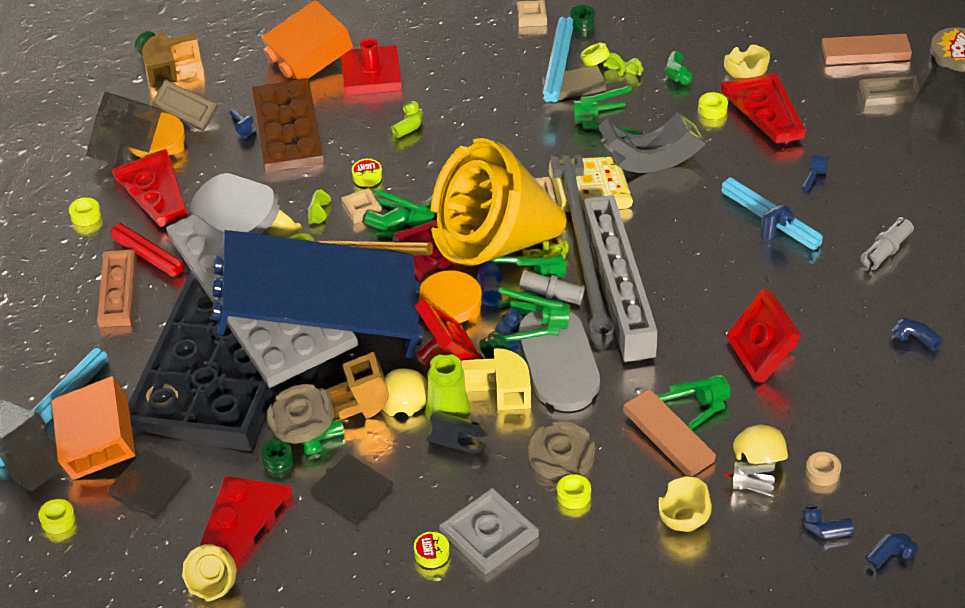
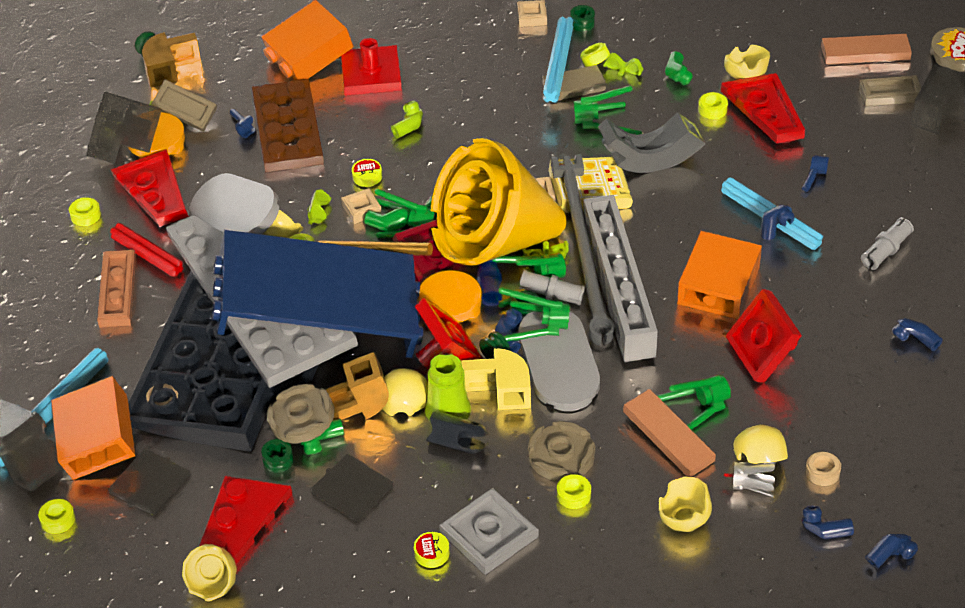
none -> orange brick [677,231,762,320]

